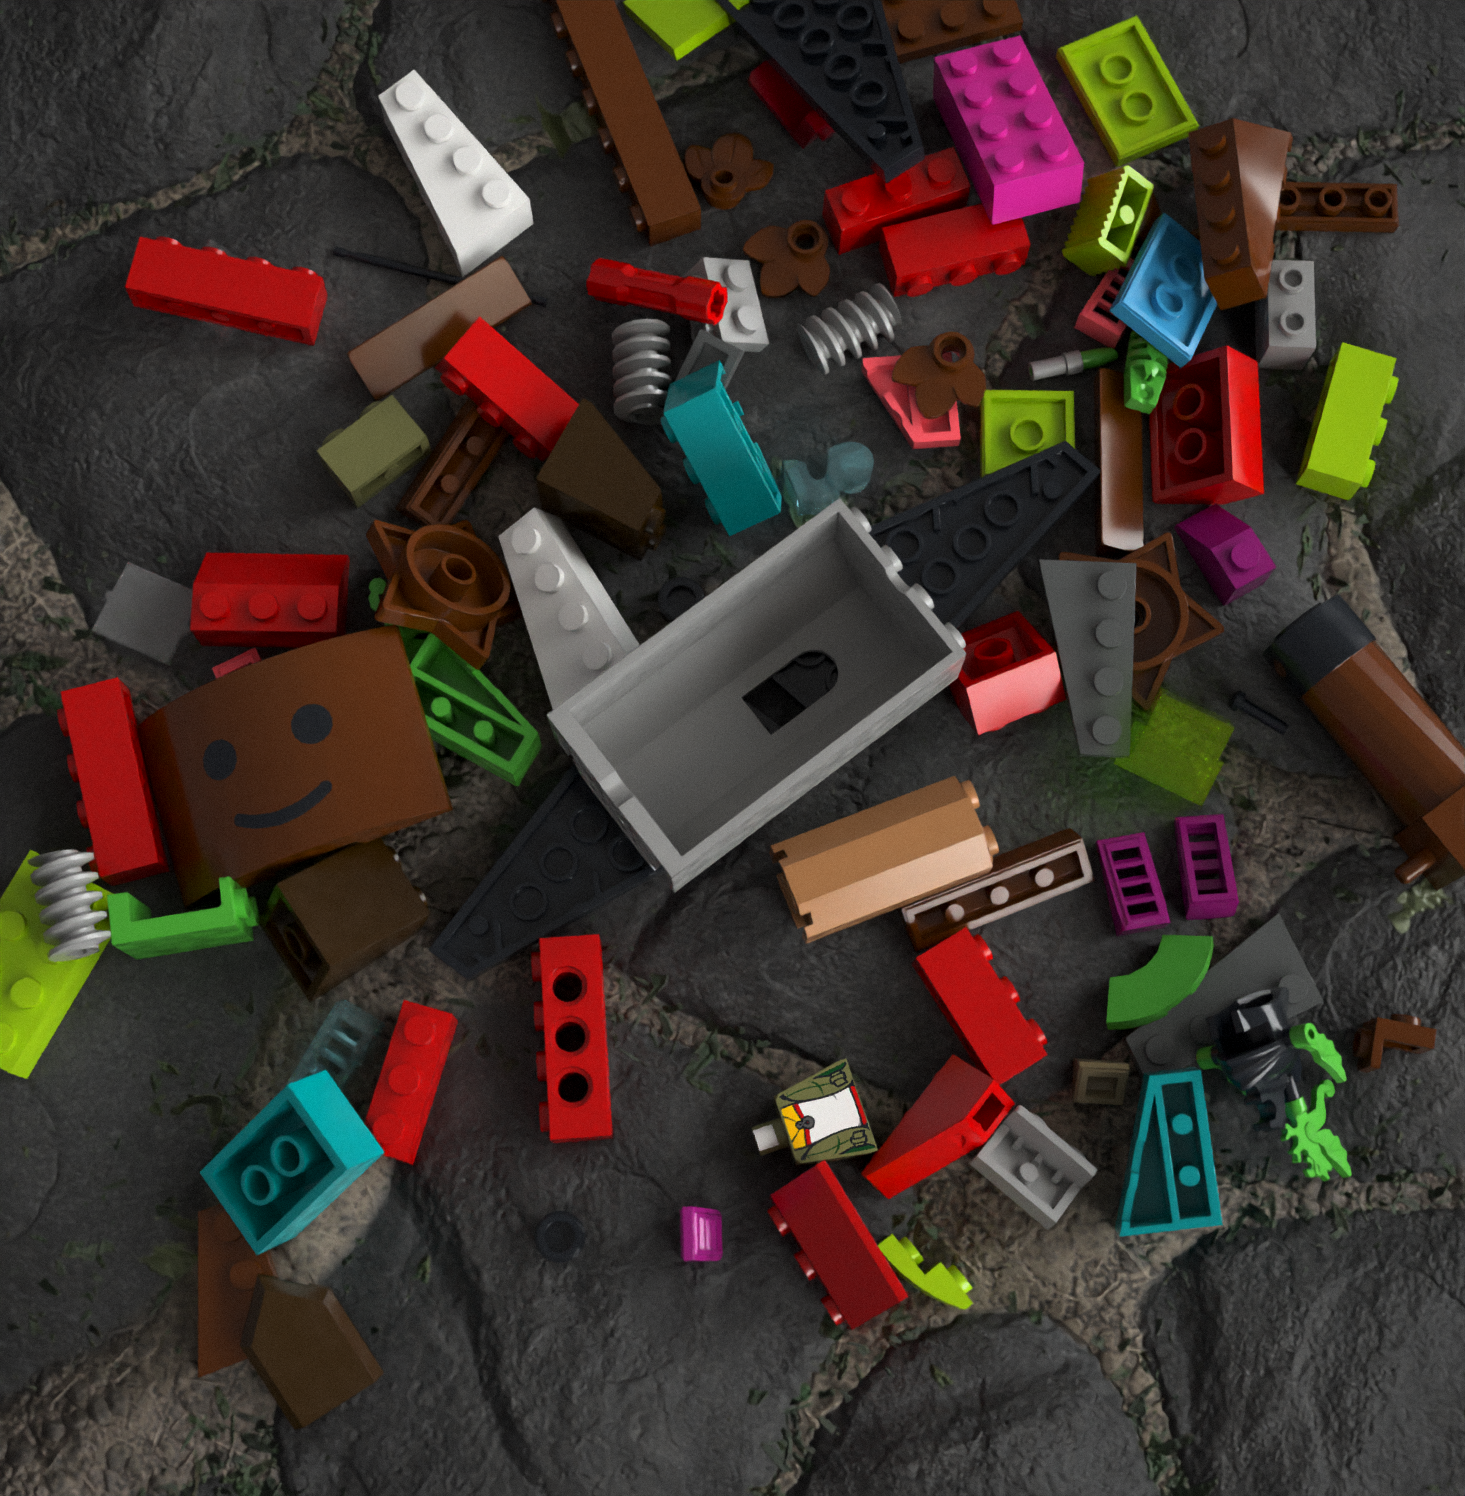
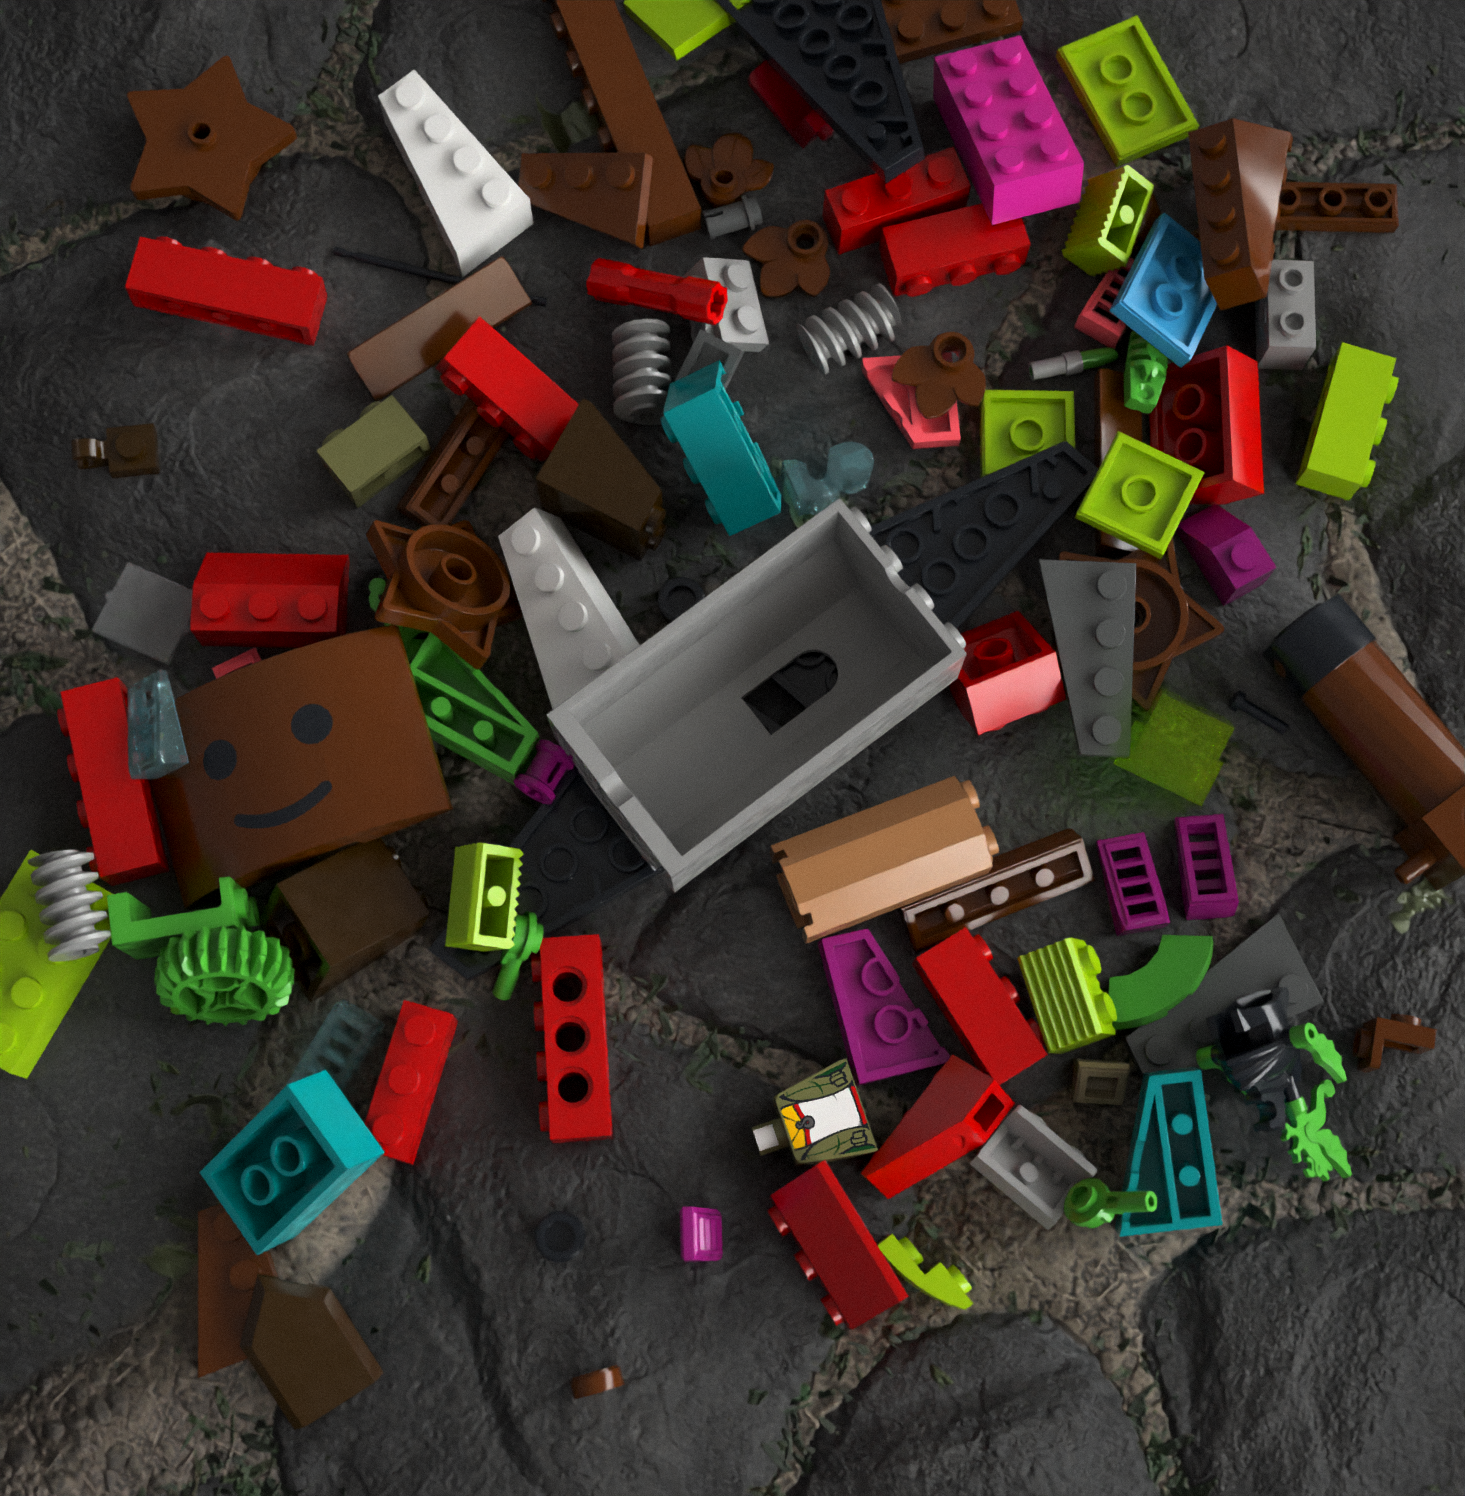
none -> dark brown plate [71,423,160,478]
none -> reddish brown plate [127,55,297,221]
none -> clear light blue slope [128,670,189,779]
none -> bright green gear [154,924,295,1026]
none -> lime brick [445,843,524,951]
none -> bright green plate [492,911,543,1000]
none -> magenta bush [514,739,575,805]
none -> reddish brown wing [518,153,653,249]
none -> reddish brown tile [569,1365,625,1400]
none -> dark grey pin [702,194,763,240]
none -> magenta wing [817,928,951,1086]
none -> lime brick [1017,938,1117,1054]
none -> bright green plate [1064,1177,1157,1228]
none -> lime tile [1075,431,1205,559]

